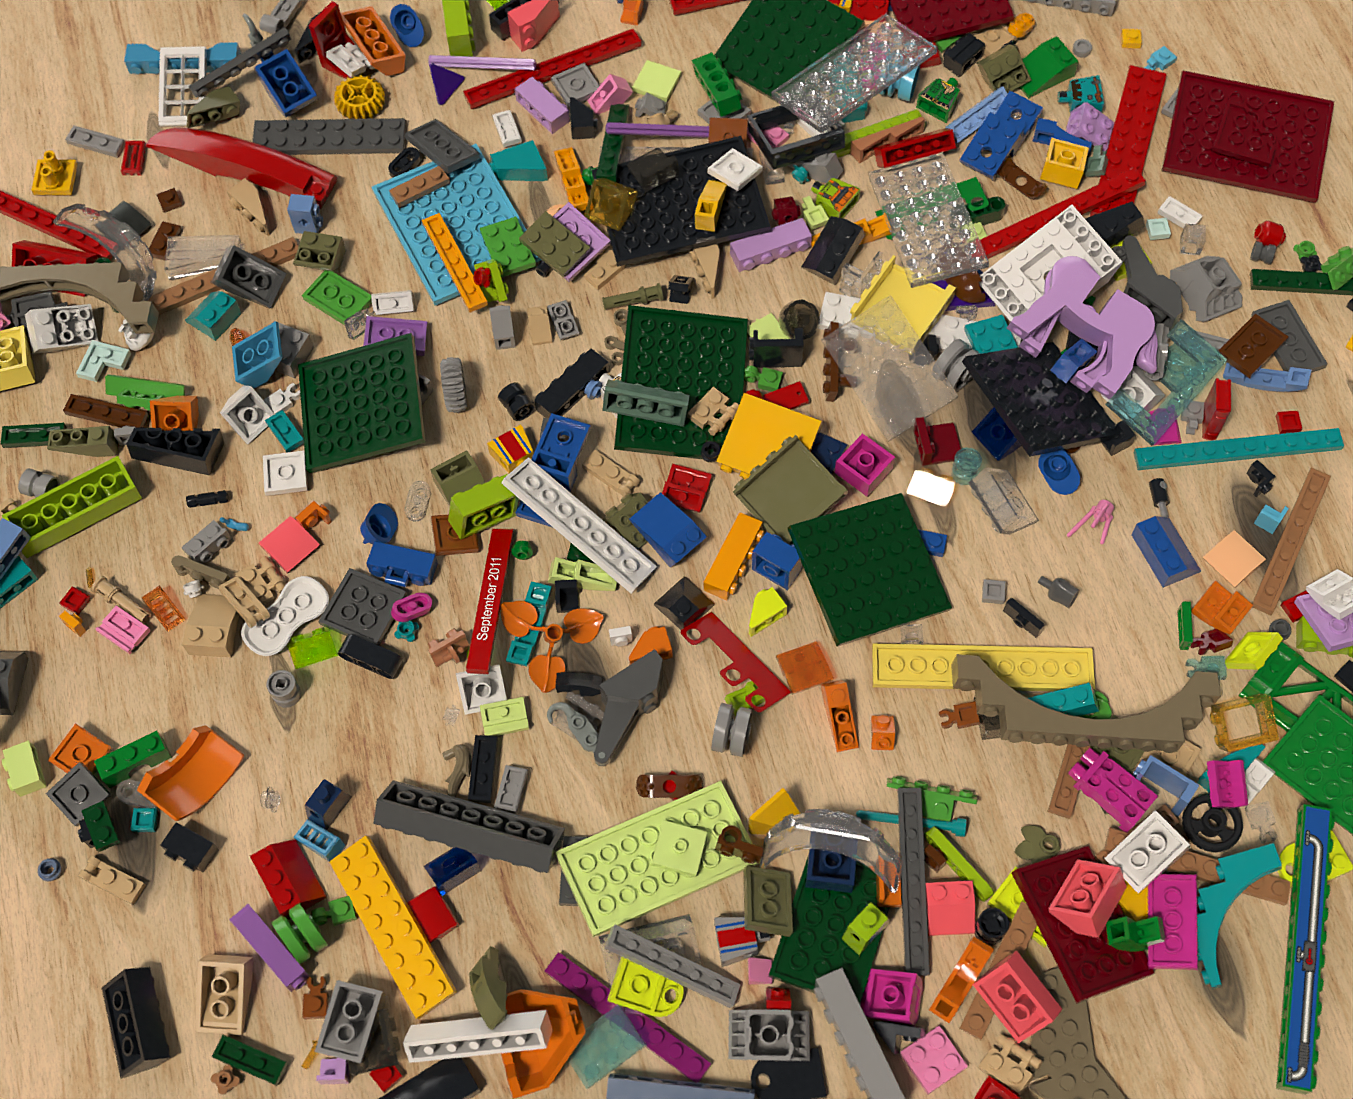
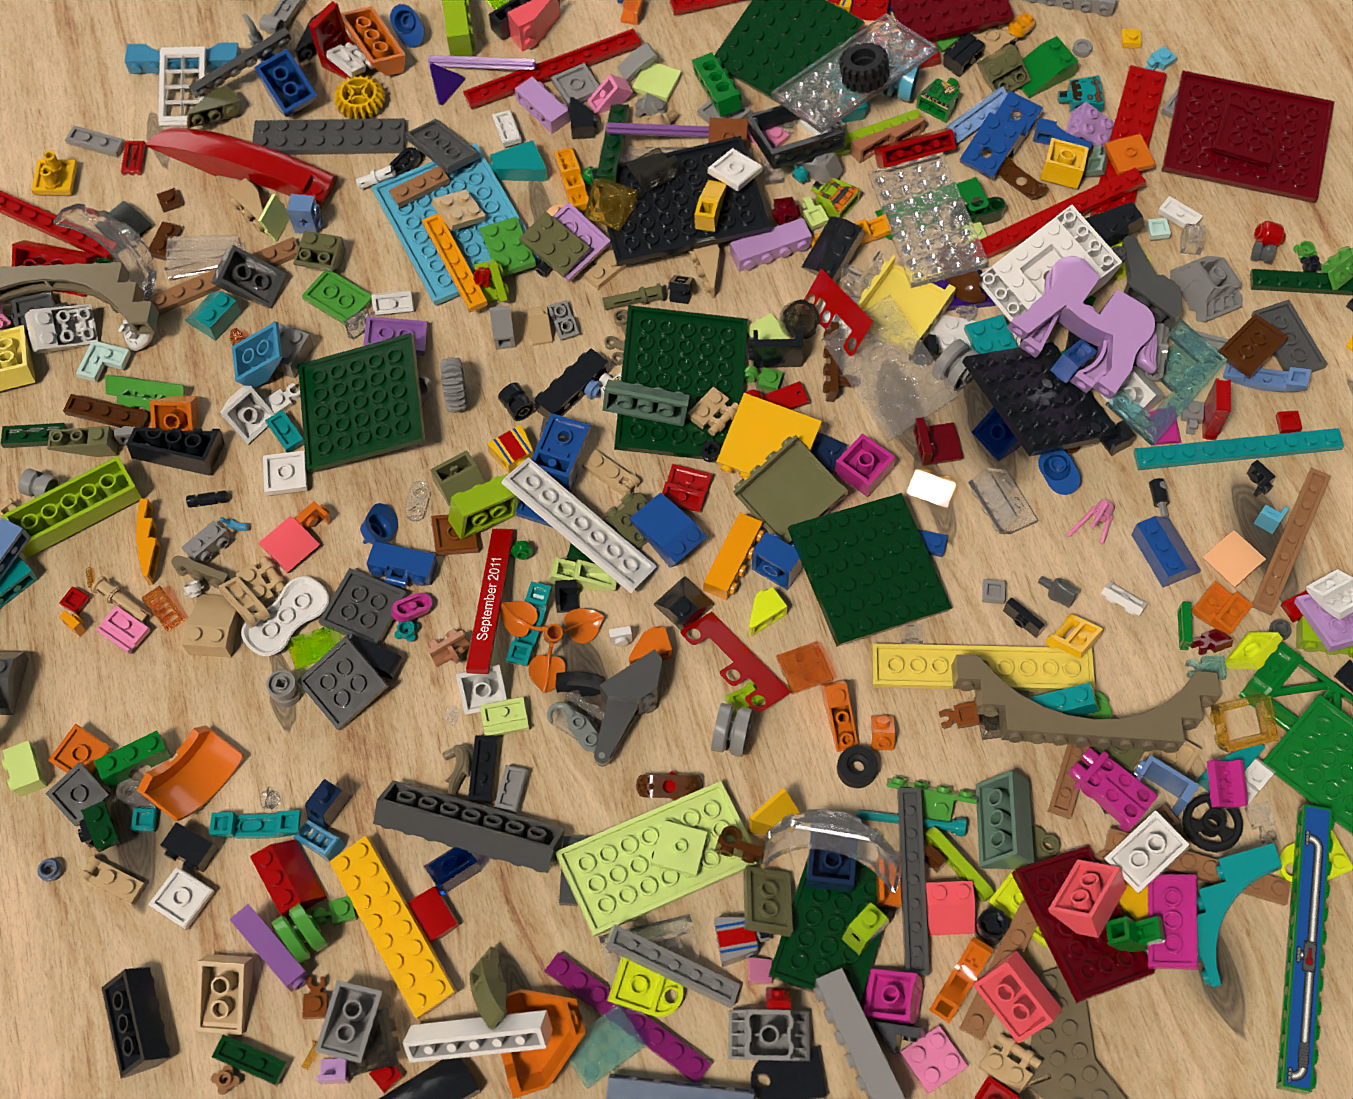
clear light blue wheel [951,448,982,485] -> none
none -> light orange slope [136,498,162,585]
none -> white plate [148,866,215,930]
none -> teal slope [209,810,301,839]
none -> yellowish green piece [258,194,290,242]
none -> dark grey plate [297,636,389,730]
none -> white pin [356,165,396,190]
none -> tan plate [432,189,486,231]
none -> light grey slope [617,43,658,82]
none -> red piece [803,268,873,356]
none -> black tyre [837,745,878,789]
none -> black tyre [839,42,890,93]
none -> sand green slope [975,771,1034,870]
none -> yellow plate [1046,614,1103,659]
none -> white plate [1101,581,1148,616]
none -> orange plate [1104,134,1156,175]

